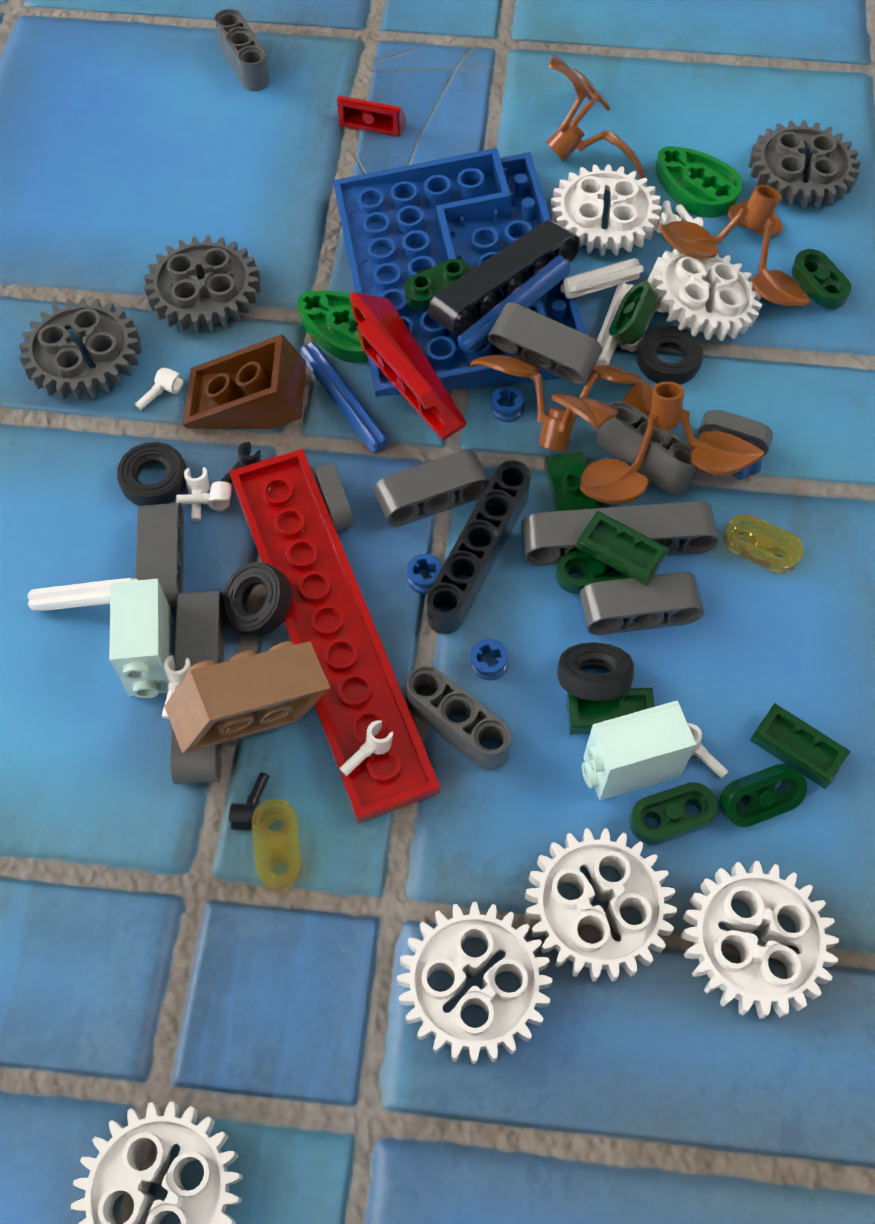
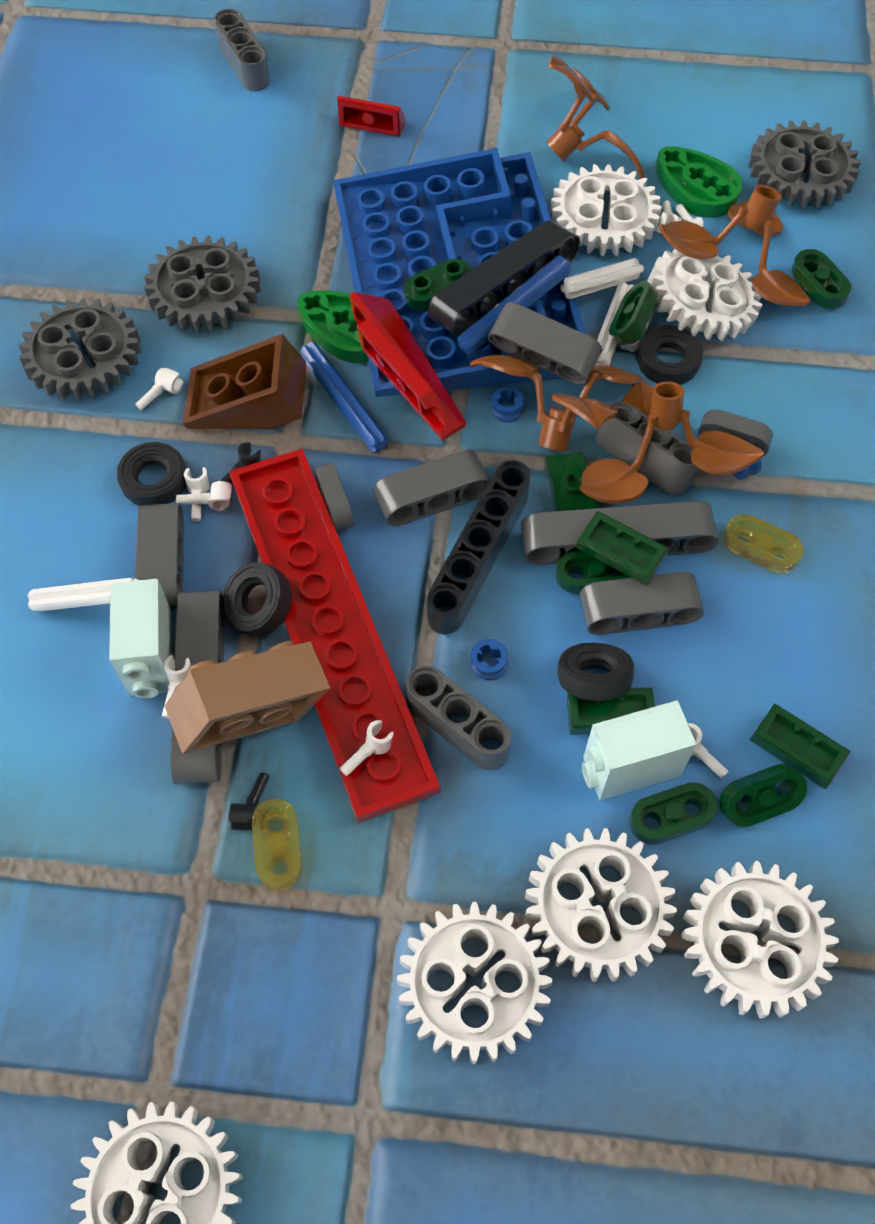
blue bush [407,554,442,594] -> none

